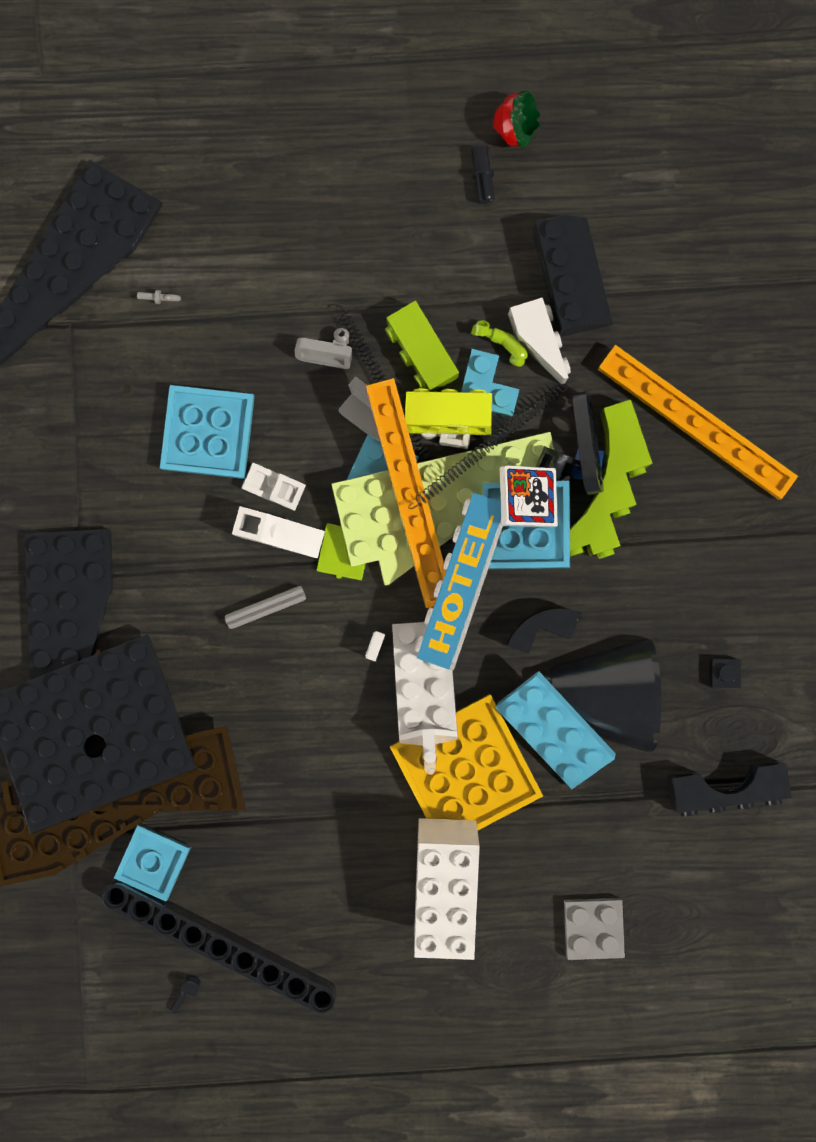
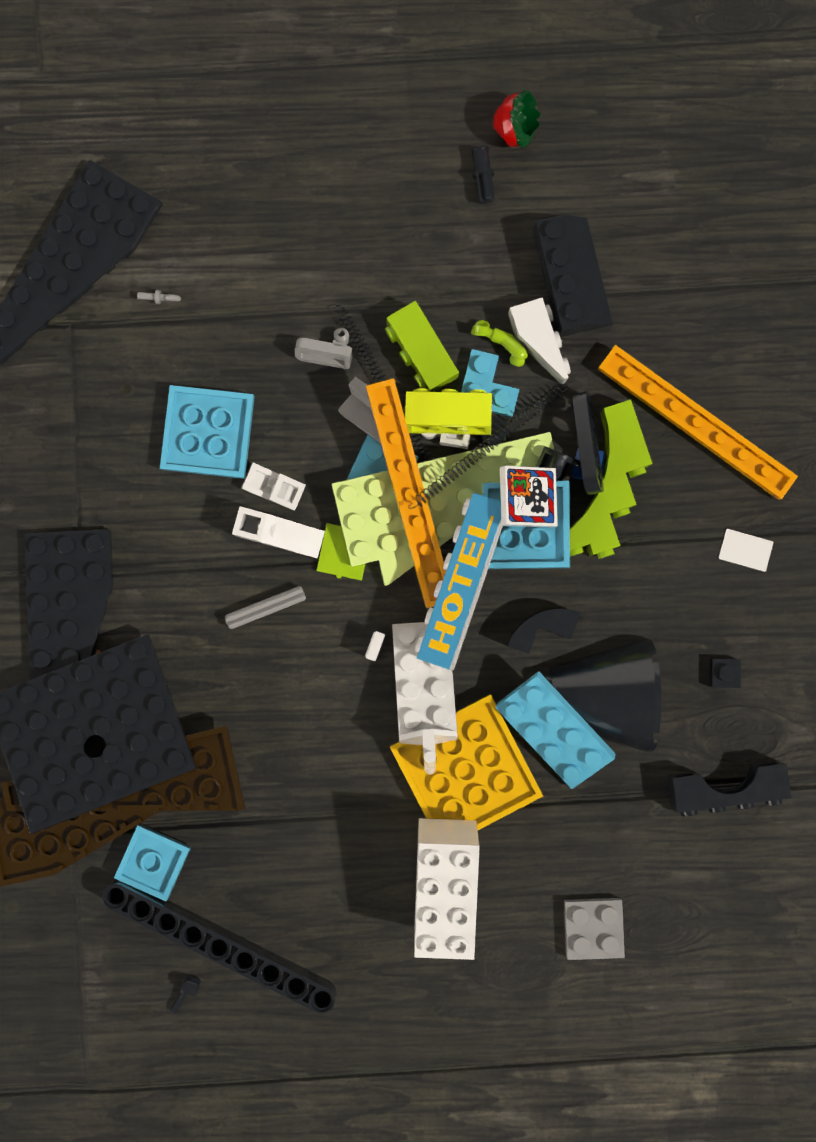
none -> white sticker [719,529,773,572]

